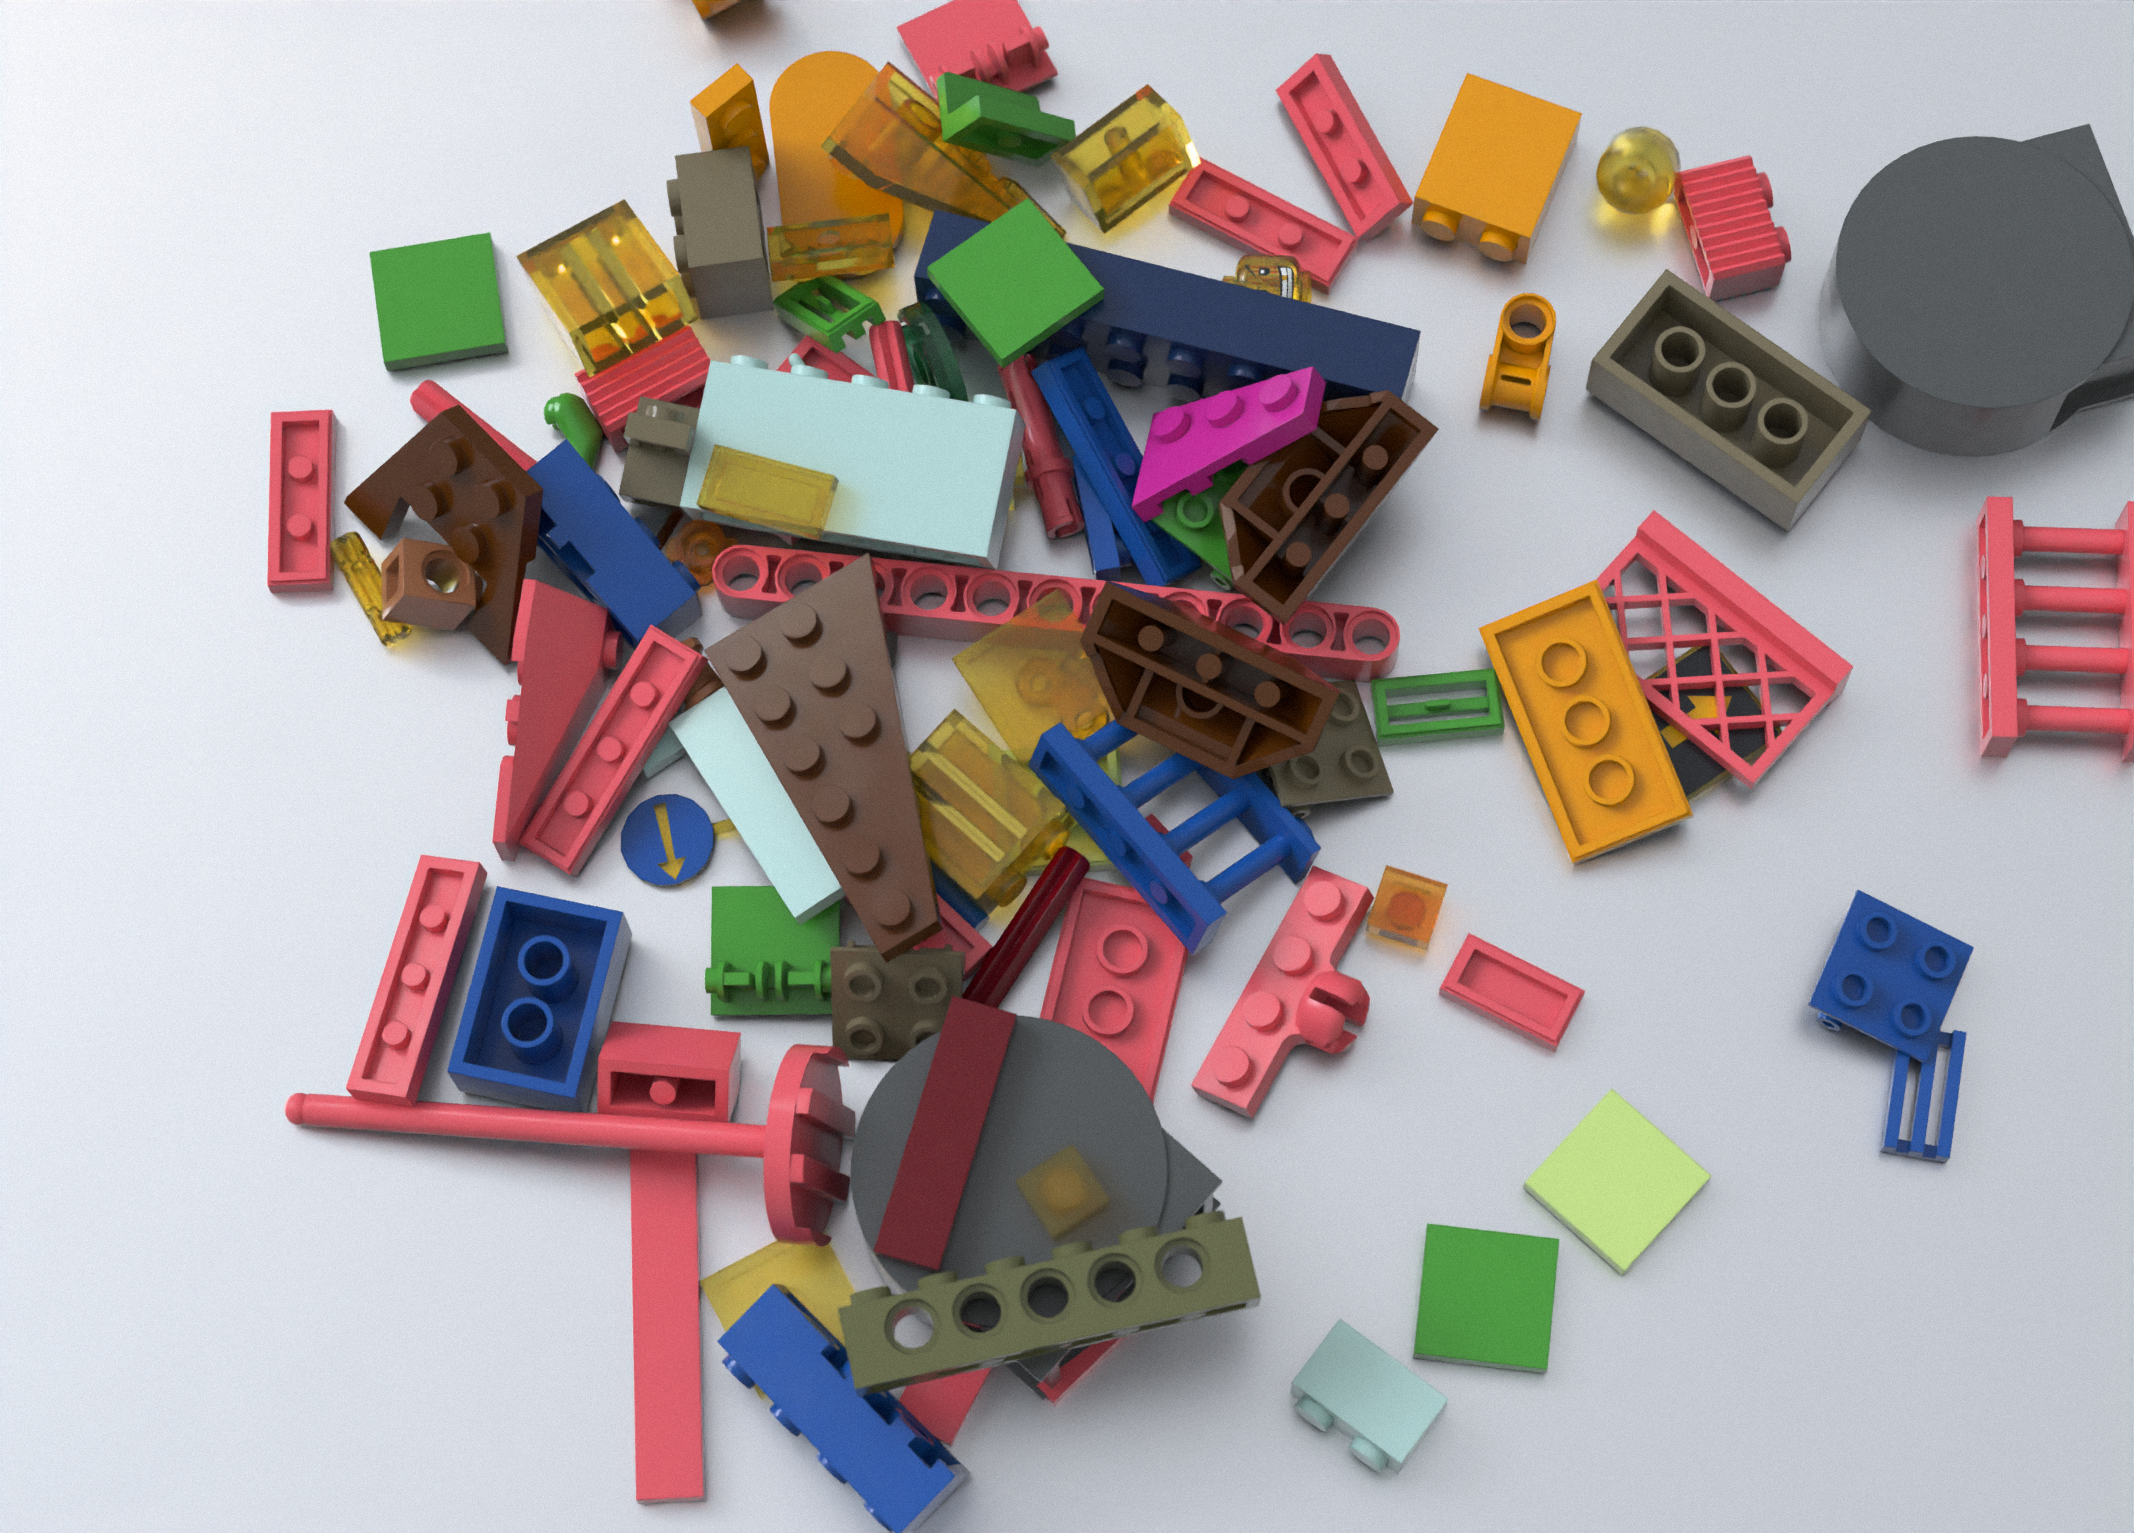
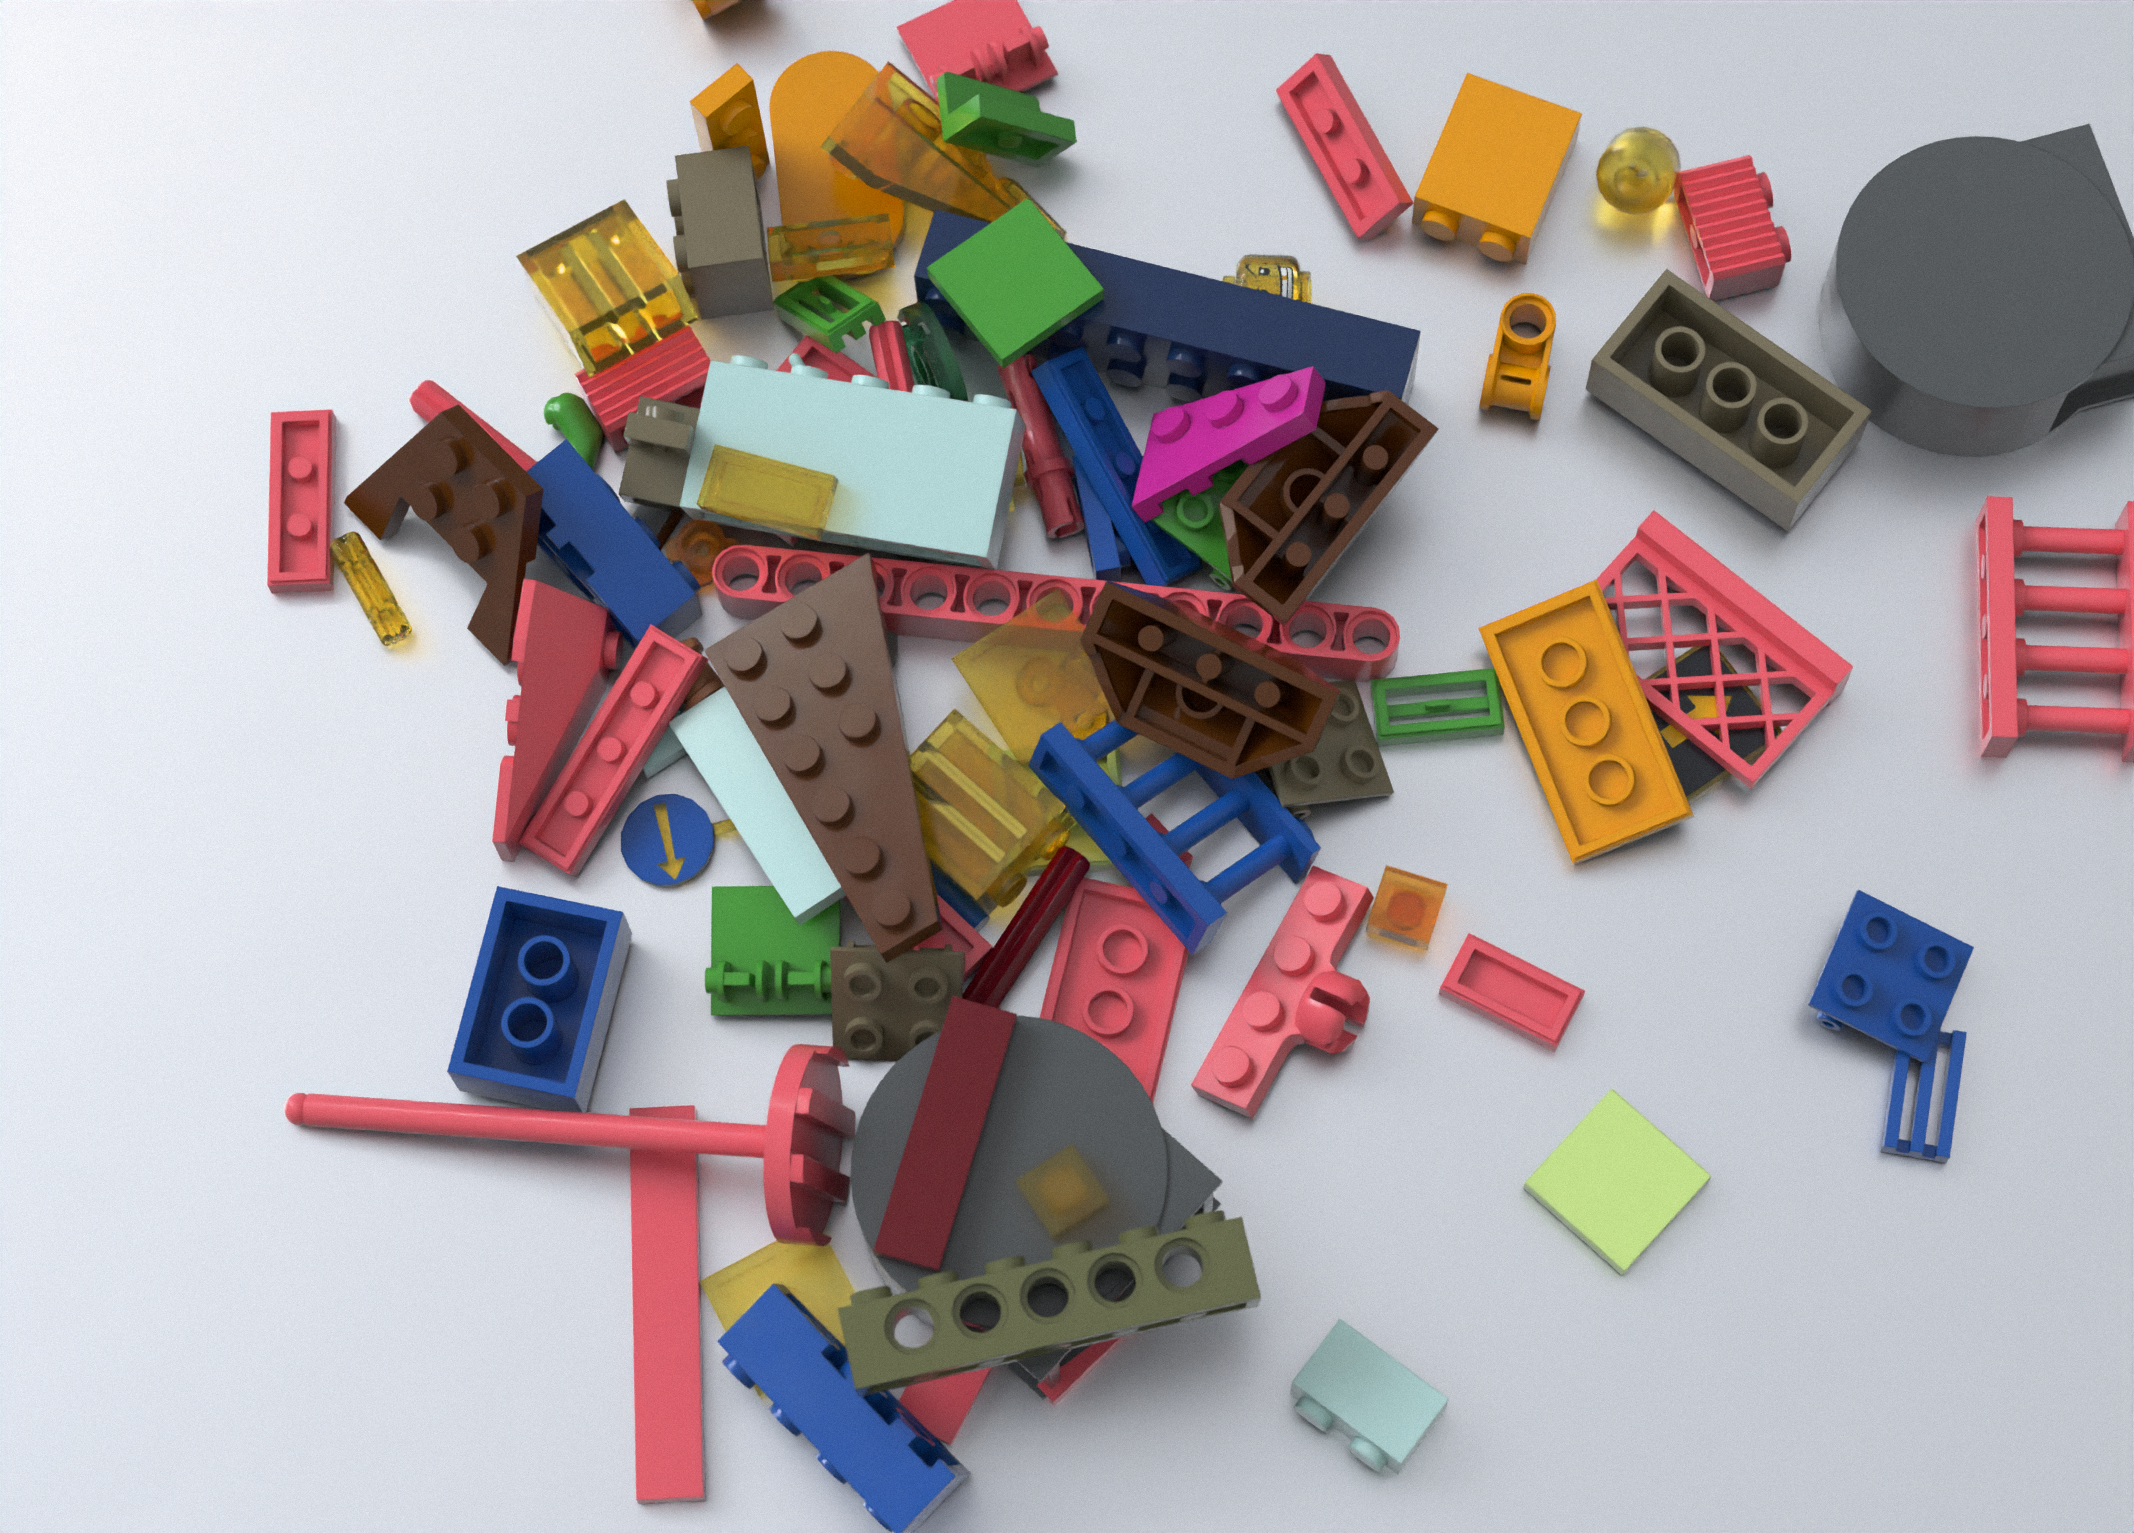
coral plate [346,855,488,1108] -> none
bright green tile [369,232,508,371] -> none
nougat brick [381,538,483,631] -> none
coral brick [597,1021,741,1123] -> none
clear yellow brick [1051,84,1201,234] -> none
coral tile [1169,157,1359,296] -> none
bright green tile [1413,1223,1559,1374] -> none

